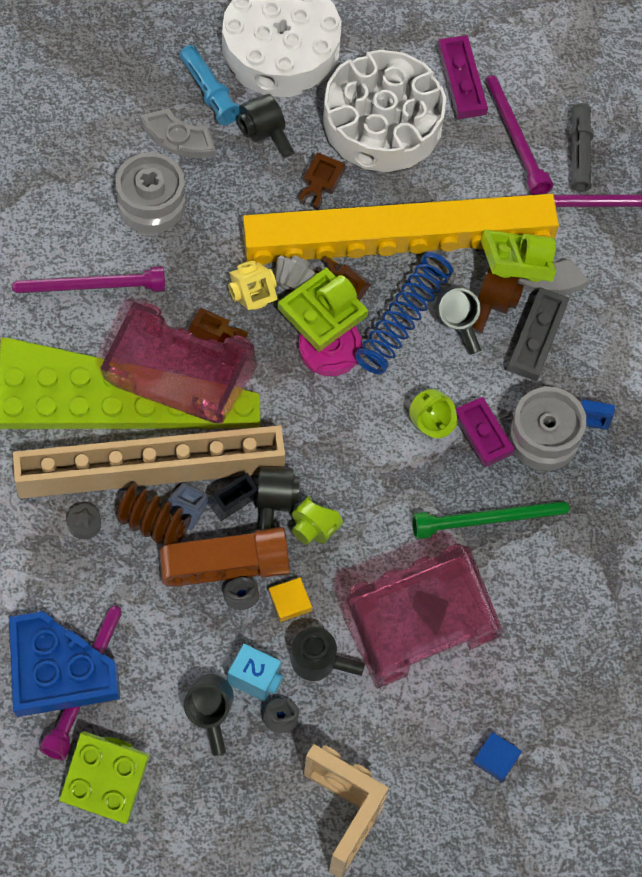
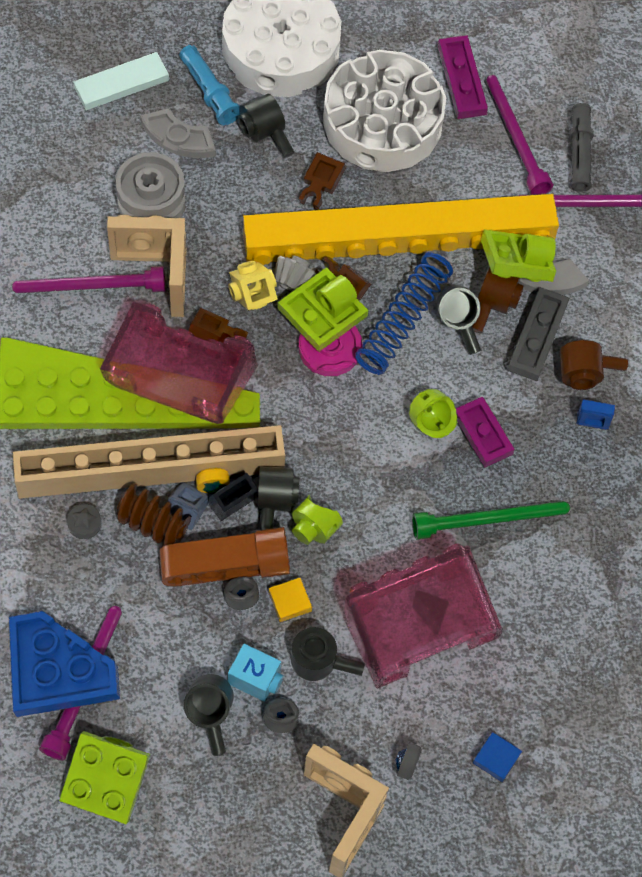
light grey wheel [509,386,586,471] -> none
none -> light aqua tile [73,52,169,110]
none -> tan bracket [107,215,187,317]
none -> yellow tile [196,468,230,494]
none -> dark grey tile [395,743,422,780]
none -> reddish brown piece [560,340,628,390]

